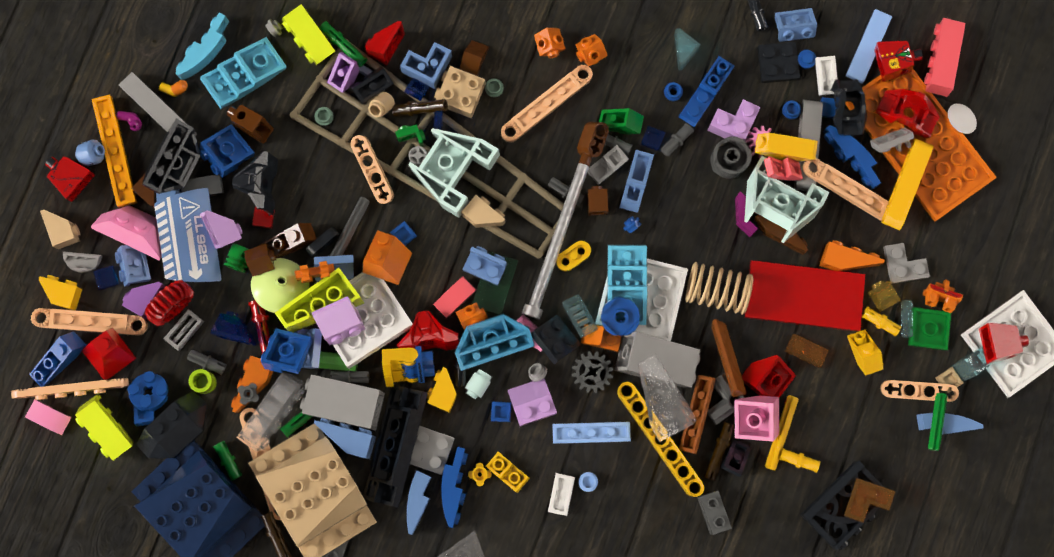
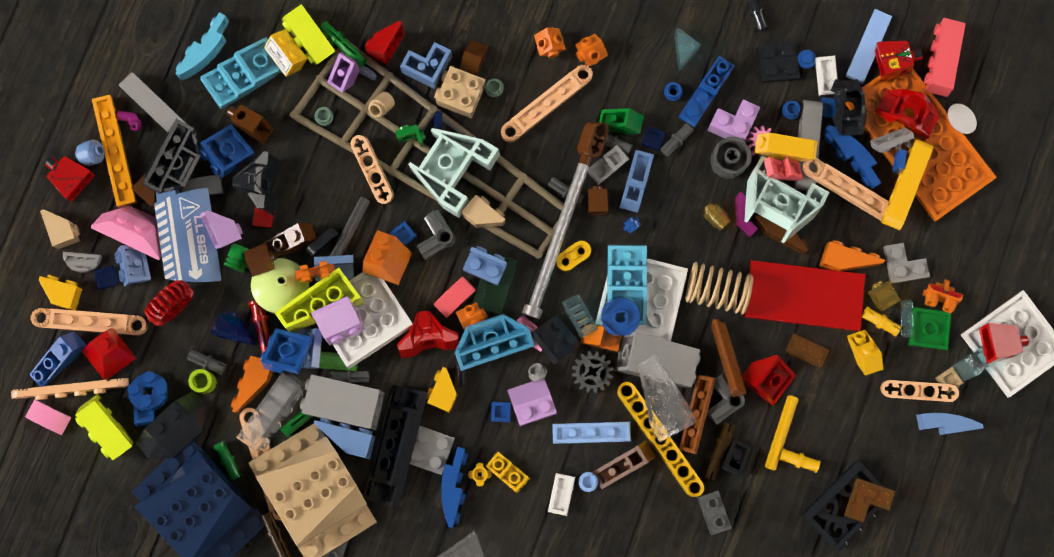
medium lavender slope [122,282,165,319] -> none
arm [159,80,188,97] -> none
light grey tile [163,309,204,351] -> none
dark grey plate [238,383,259,405] -> none
light grey plate [265,19,283,37] -> none
black slope [350,66,394,104] -> none
hips [382,346,435,387] -> none
dark brown pin [392,99,448,117] -> none
clear blue tile [404,78,429,101] -> none
medium blue slope [407,470,432,535] -> none
light grey wheel [408,146,427,167] -> none
light aqua brick [465,369,492,399] -> none
bright pink slope [735,396,779,441] -> none
medium blue bracket [775,8,817,42] -> none
green axle [928,393,948,451] -> none
none -> yellow brick [264,29,307,77]
none -> dark grey piece [417,210,456,260]
none -> reddish brown slope [592,441,656,489]
none -> clear yellow brick [703,202,731,231]
none -> blue tile [892,149,907,173]

